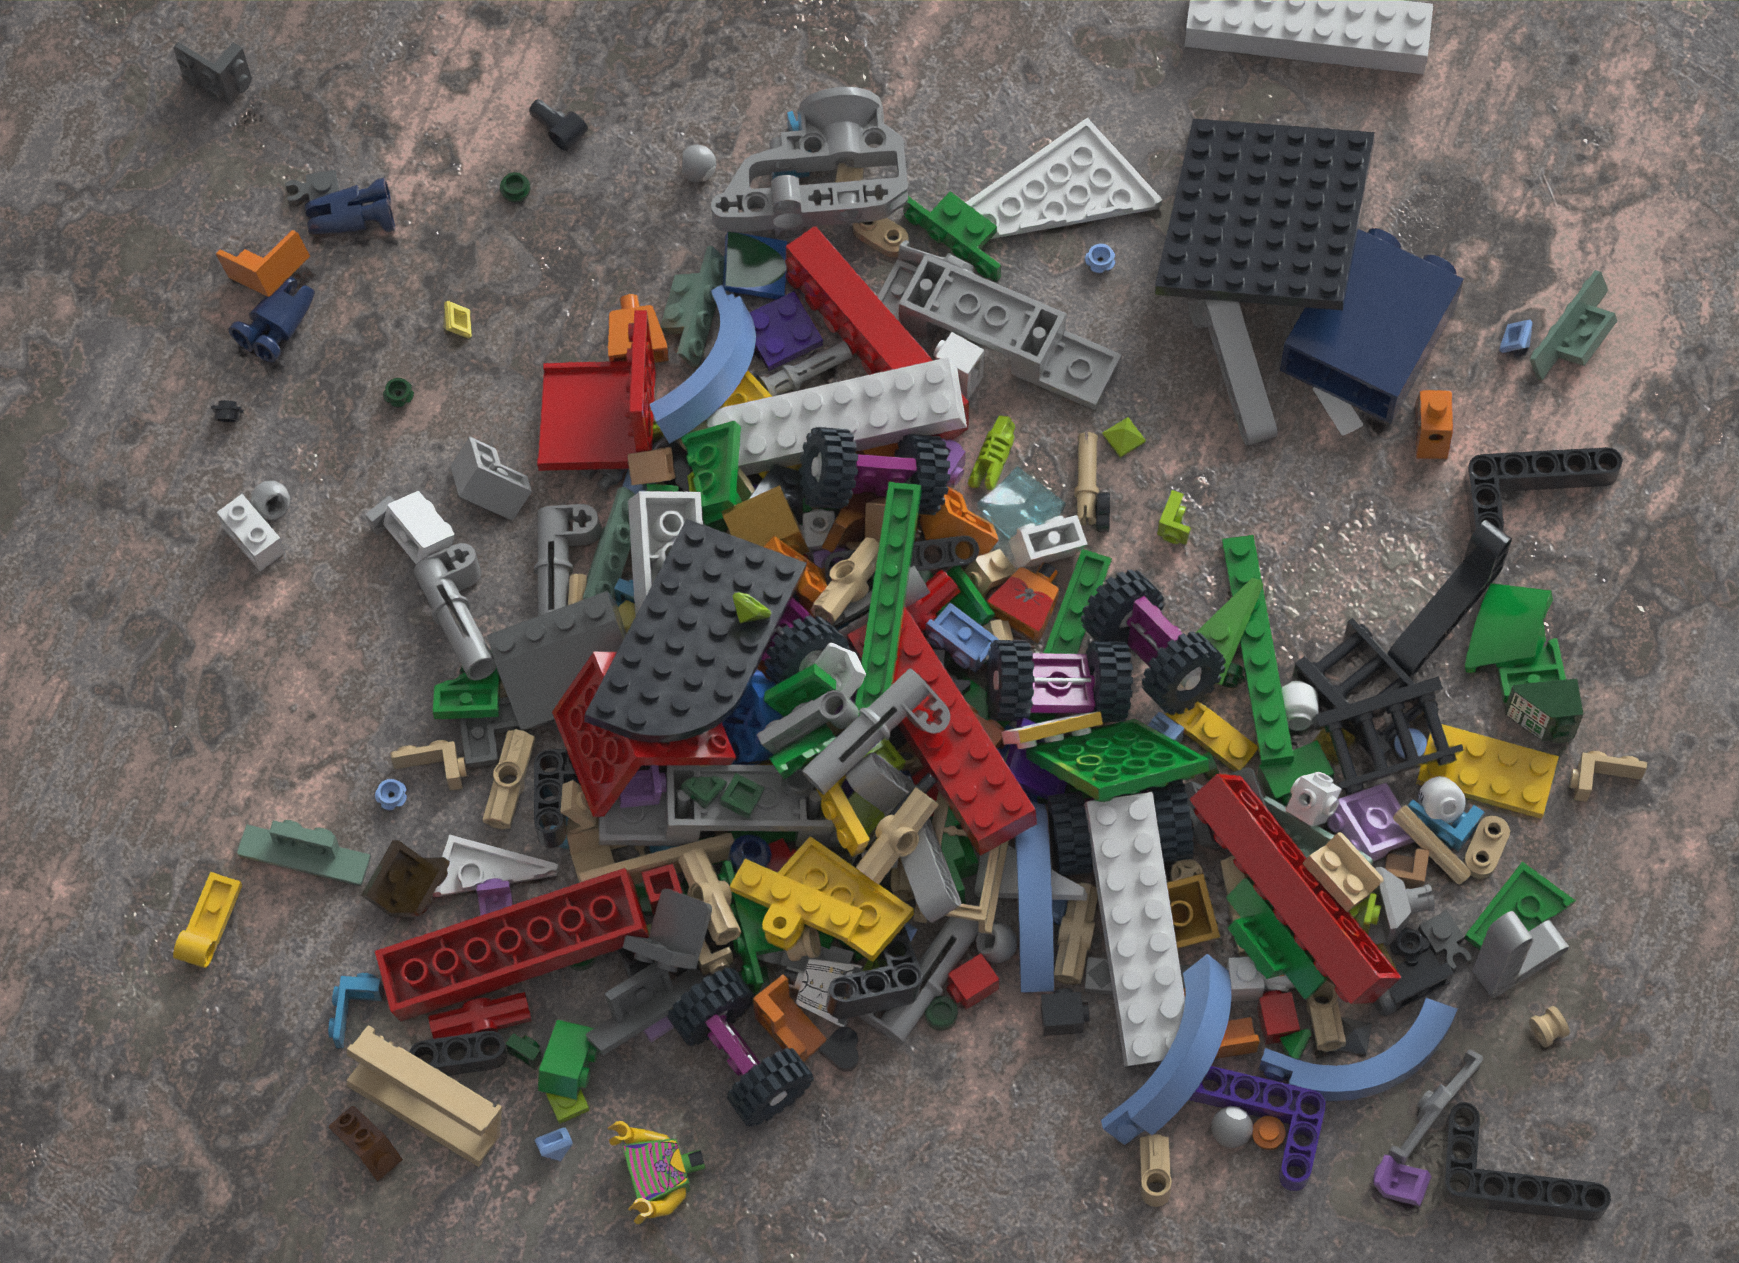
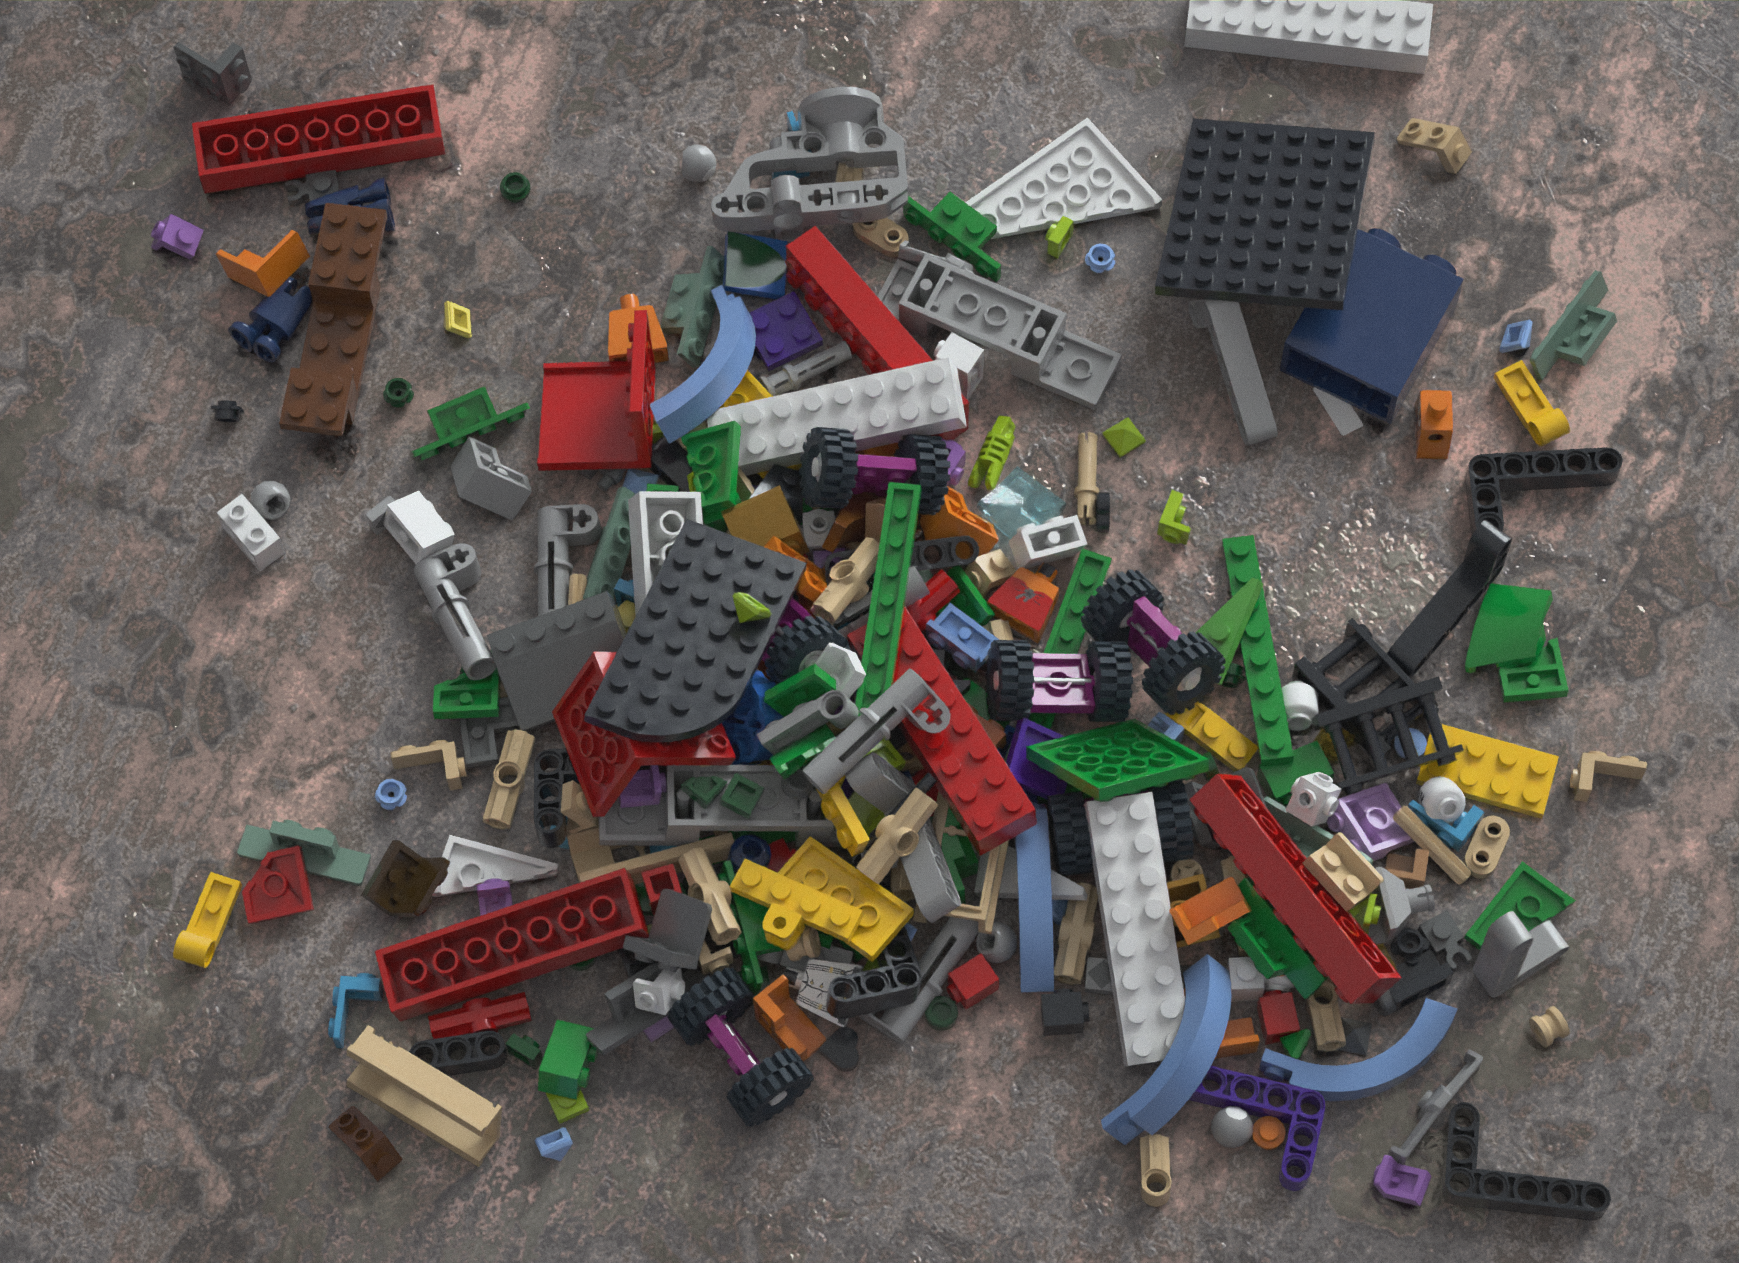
black pin [529,99,588,151] -> none
torso [608,1121,706,1224] -> none
medium nougat panel [627,447,676,485] -> none
plate [1002,712,1103,749] -> none
dark green slope [1505,678,1584,744] -> none
none -> medium lavender bracket [151,214,204,260]
none -> red brick [192,84,446,194]
none -> red plate [242,846,314,924]
none -> reddish brown bracket [279,203,387,436]
none -> green bracket [410,386,530,460]
none -> white bracket [633,967,685,1015]
none -> lime plate [1045,216,1074,259]
none -> orange panel [1169,877,1251,945]
none -> tan bracket [1397,118,1472,174]
none -> yellow plate [1493,360,1570,447]

